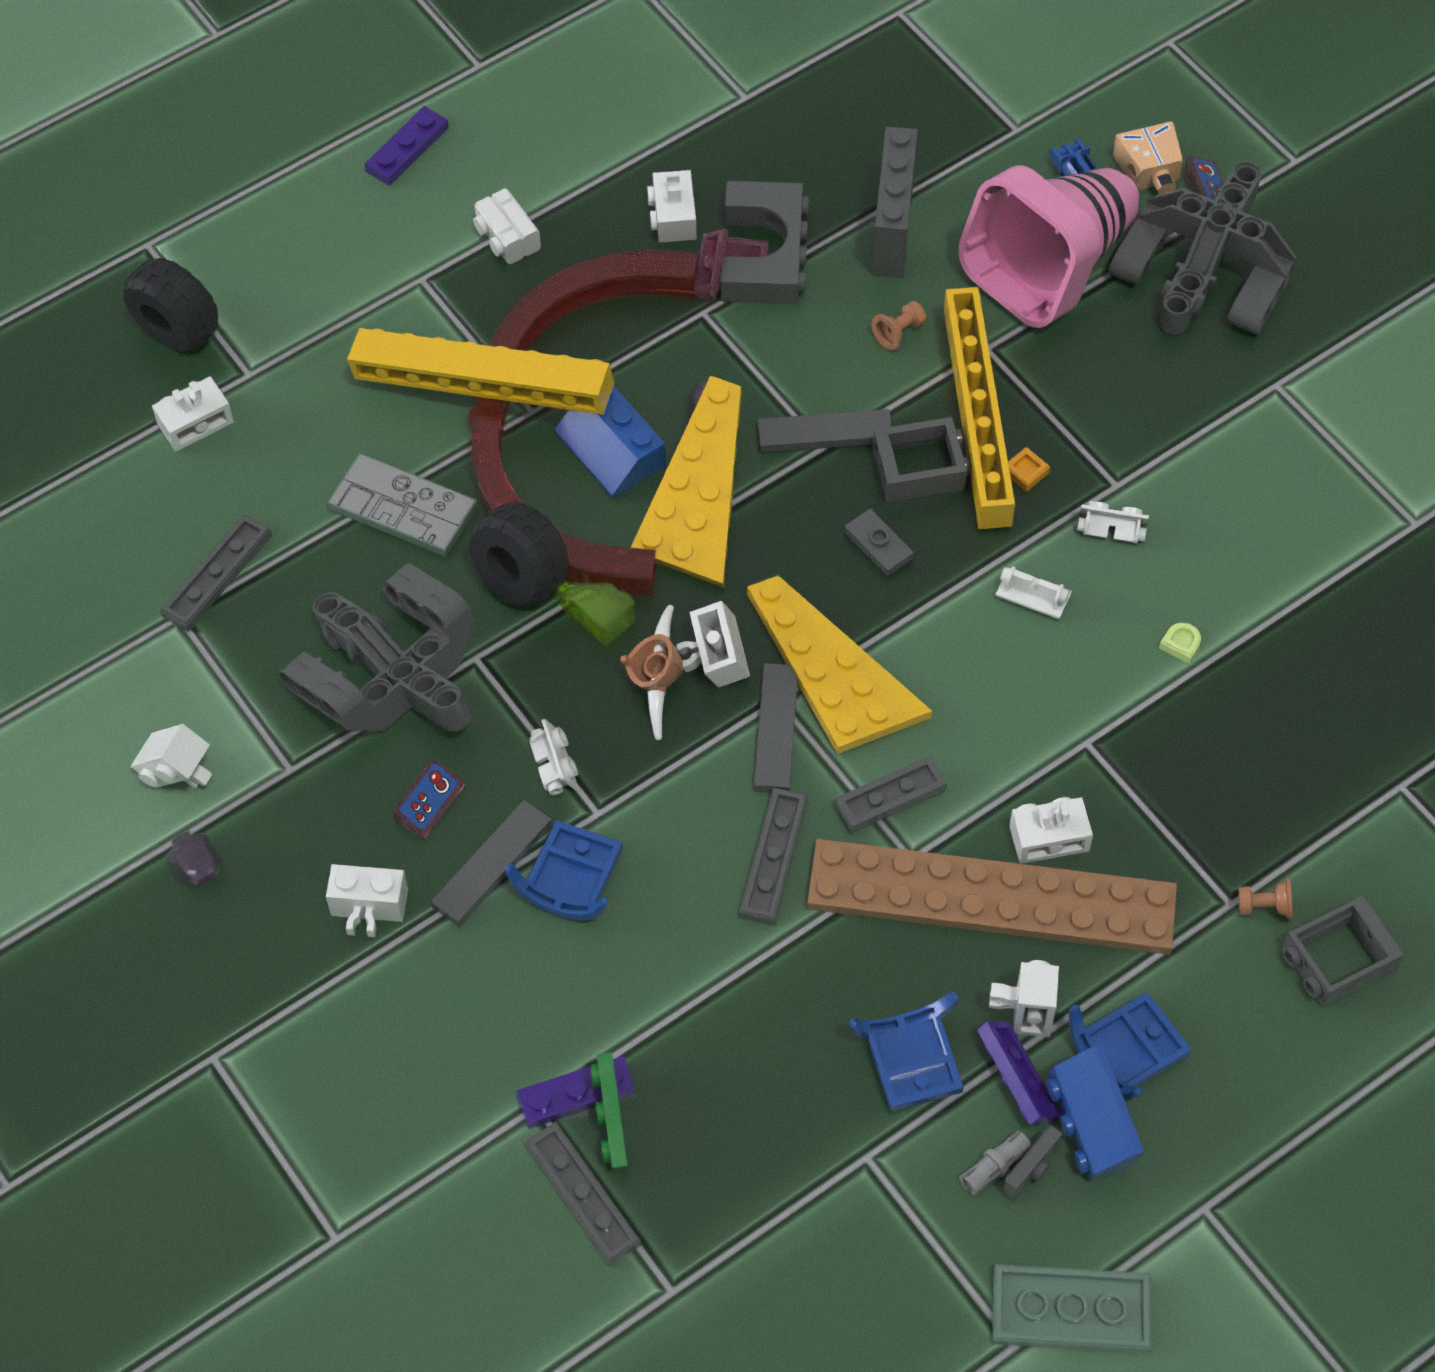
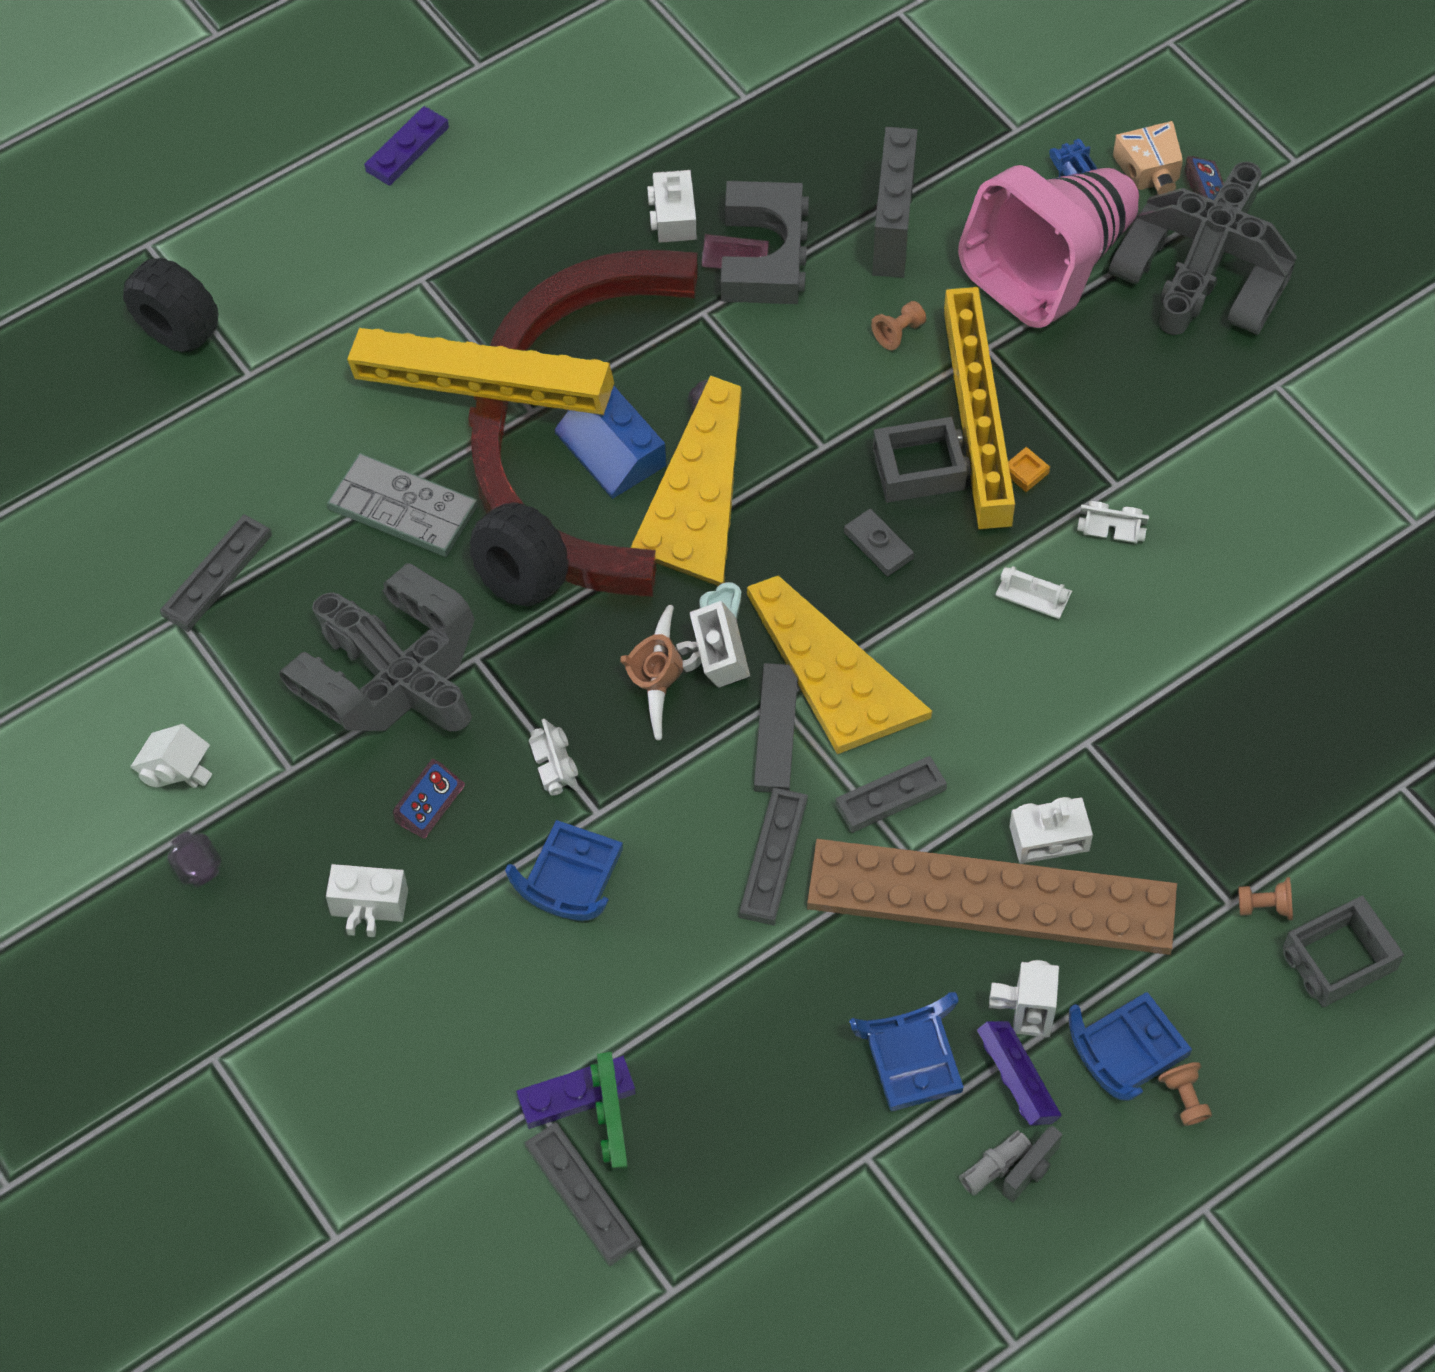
white brick [152,376,234,452] -> none
dark grey tile [431,800,552,927] -> none
white brick [473,188,541,264] -> none
clear neon green slope [557,583,635,646] -> none
clear pink slope [694,229,728,301] -> none
dark grey tile [758,409,891,453] -> none
sand green tile [992,1264,1152,1353] -> none
blue slope [1046,1043,1144,1182] -> none
yellowish green tile [1159,623,1201,664] -> none
none -> light aqua tile [700,582,741,621]
none -> nougat piece [1158,1062,1212,1126]

